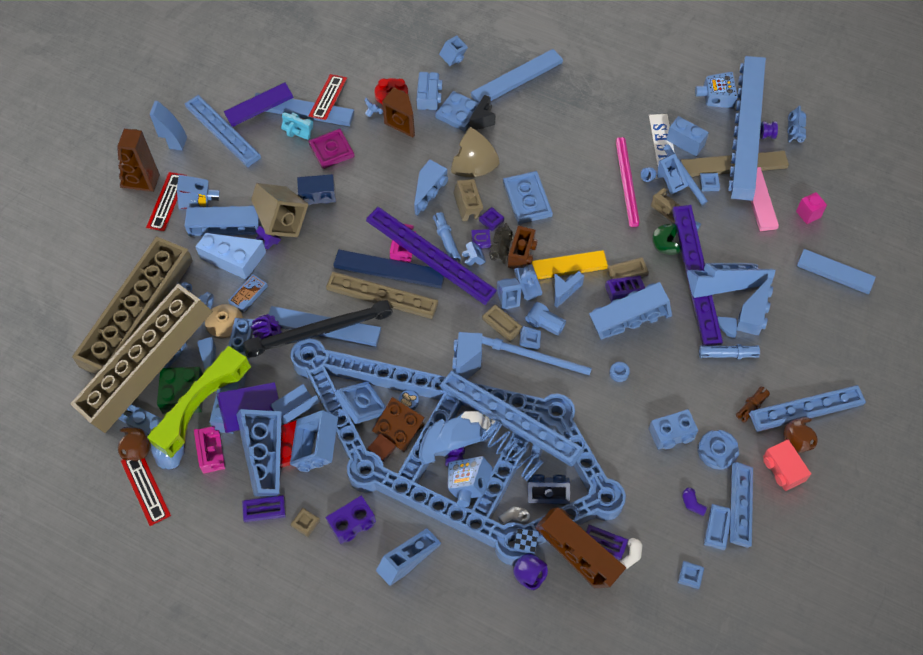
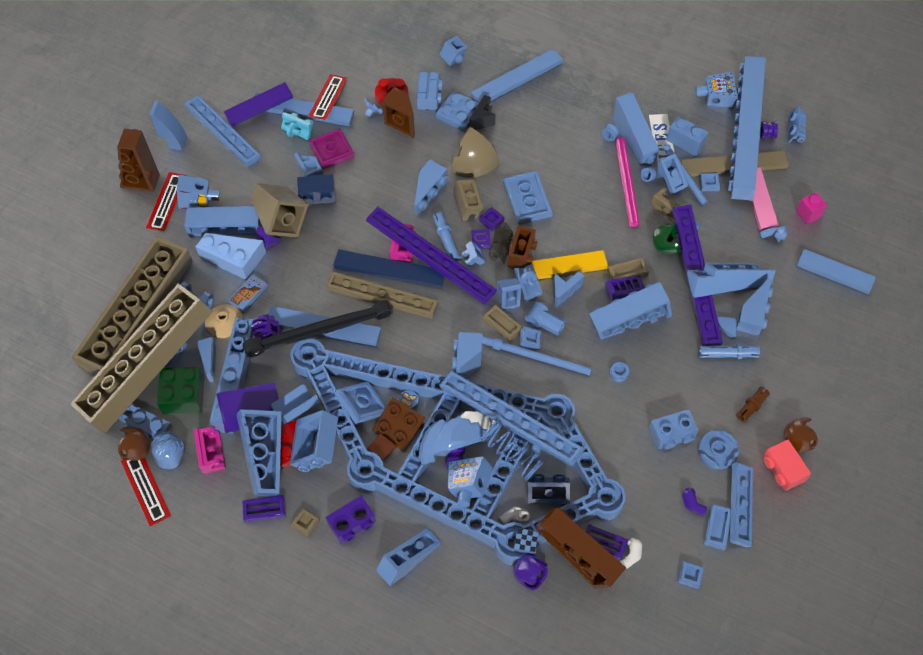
lime arch [147,346,251,458] -> none
medium blue tile [749,385,866,432] -> none
none -> medium blue tile [294,152,323,176]
none -> medium blue bush [601,124,619,141]
none -> medium blue slope [613,92,659,165]
none -> medium blue plate [760,225,788,243]

